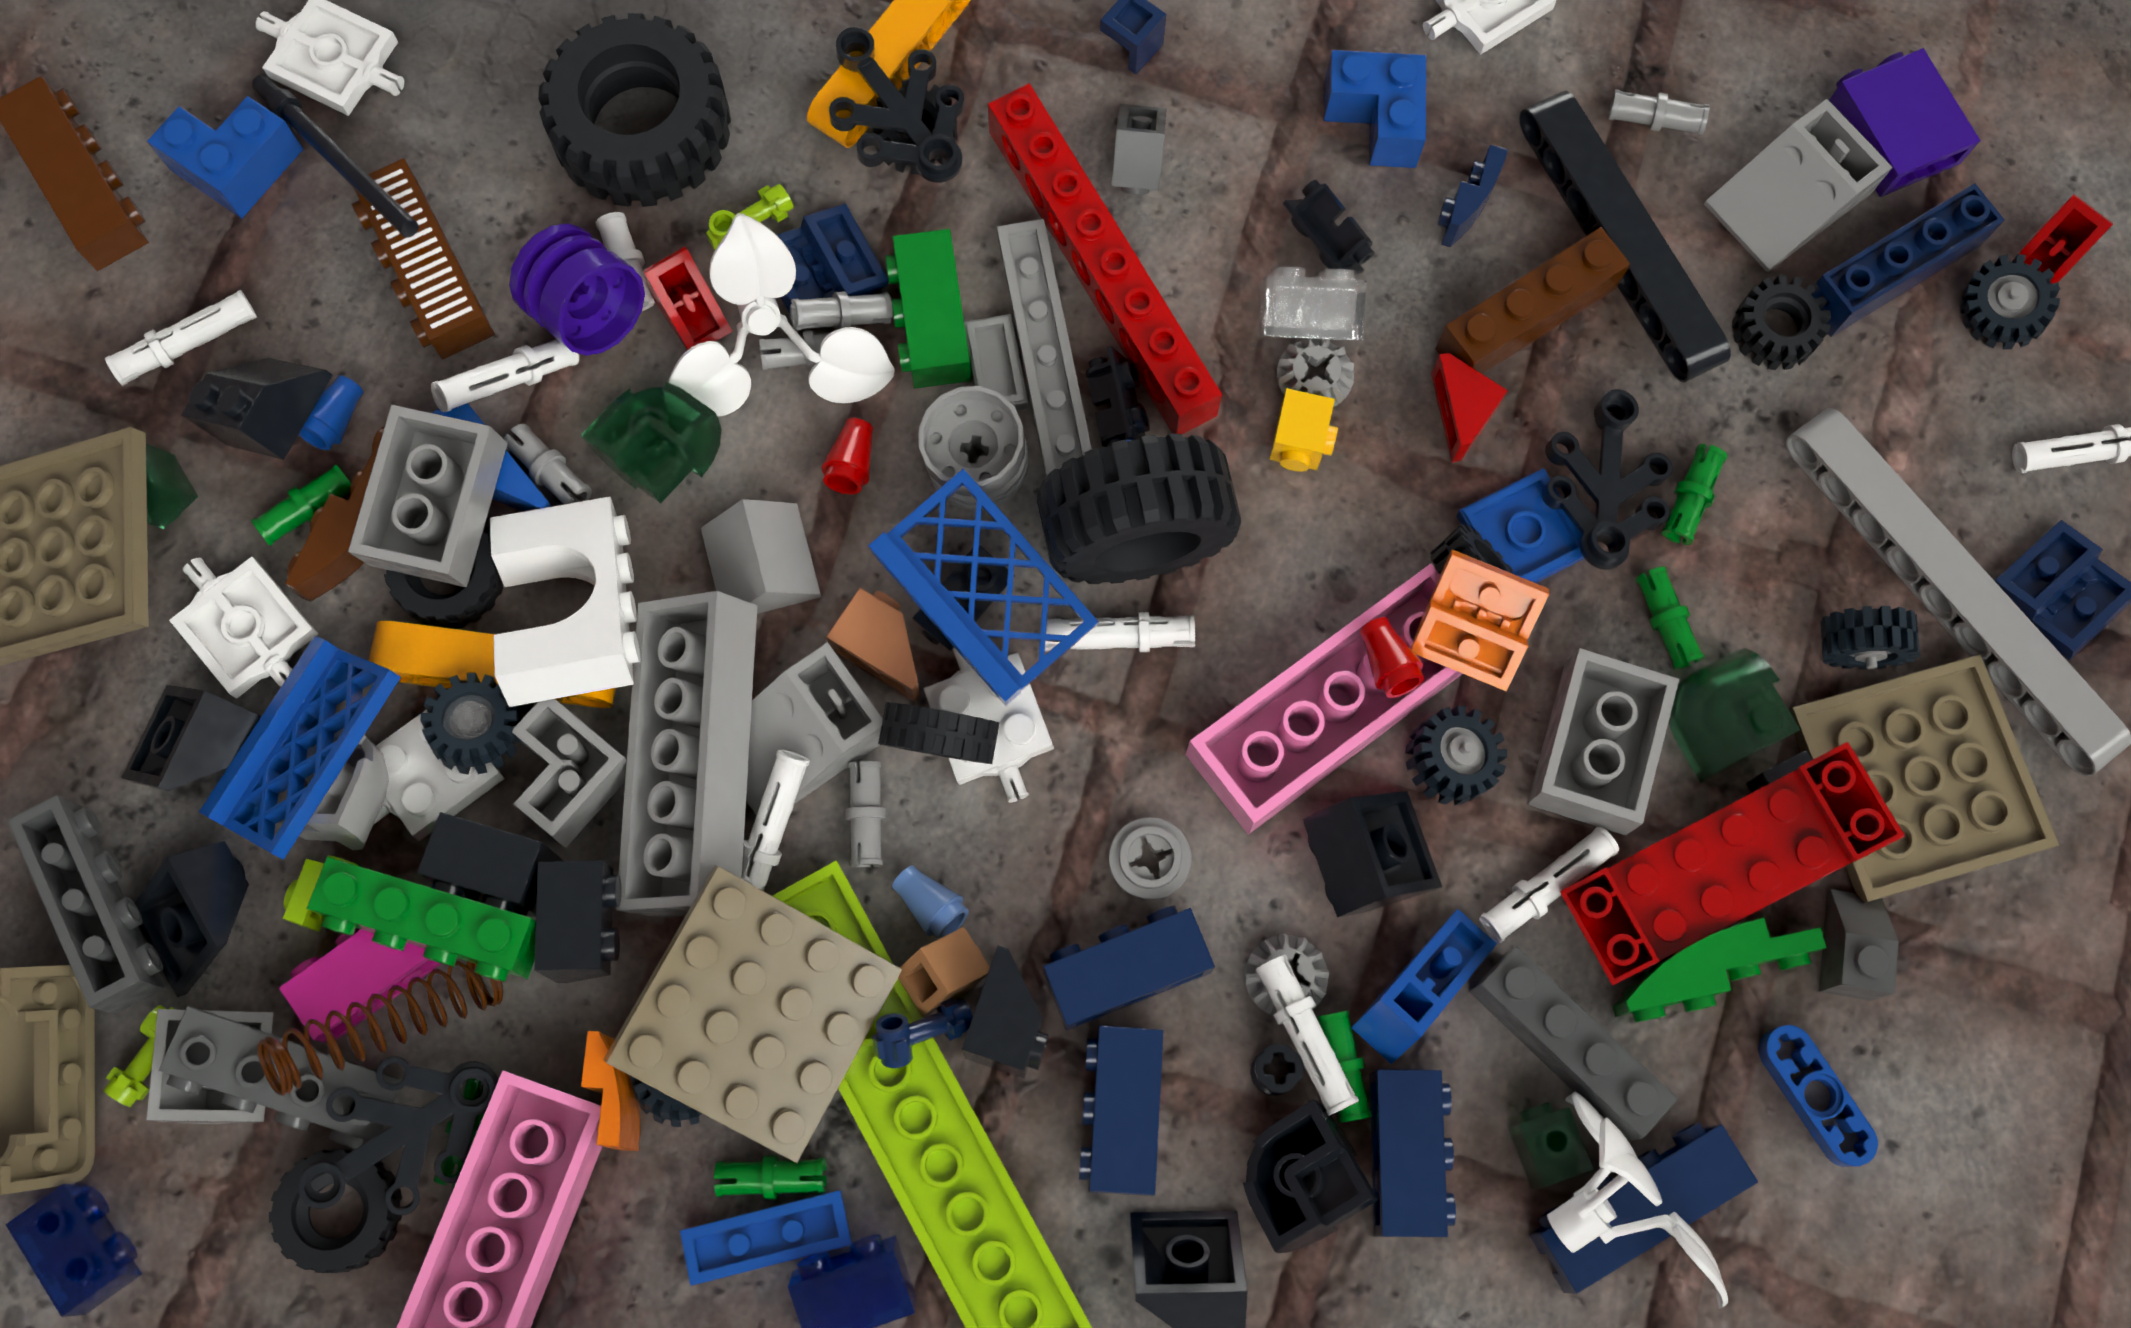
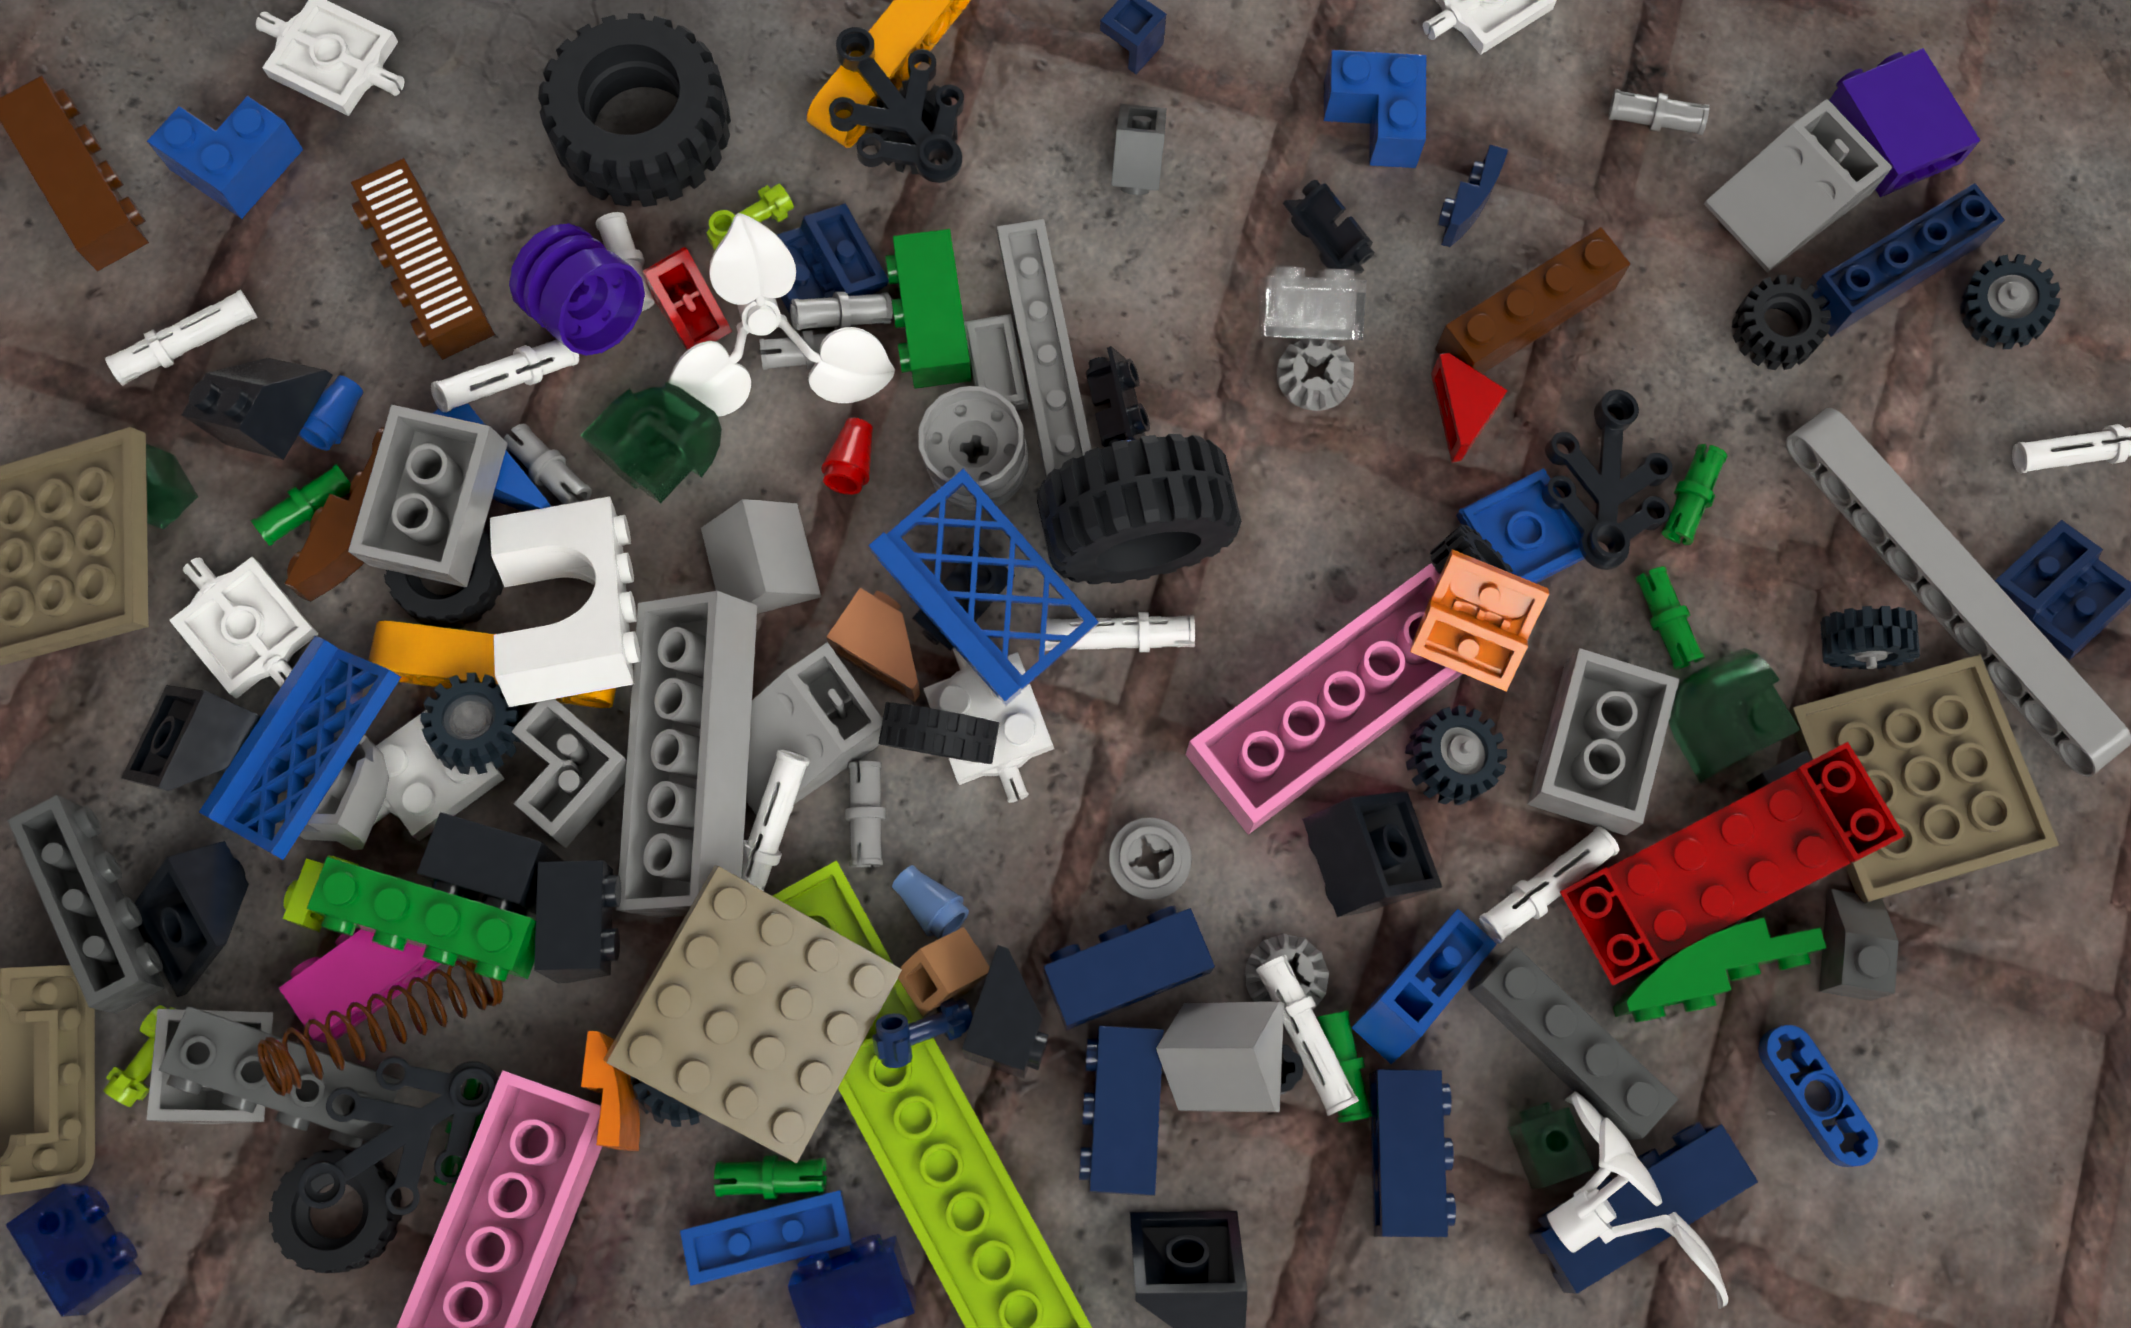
black bar [252,74,419,238] -> none
red brick [988,83,1222,435] -> none
black brick [1243,1099,1378,1253] -> none
yellow brick [1269,388,1338,472] -> none
red cone [1359,617,1424,698] -> none
black beam [1519,91,1731,383] -> none
red slope [2012,194,2113,284] -> none
none -> light grey slope [1156,1002,1284,1112]

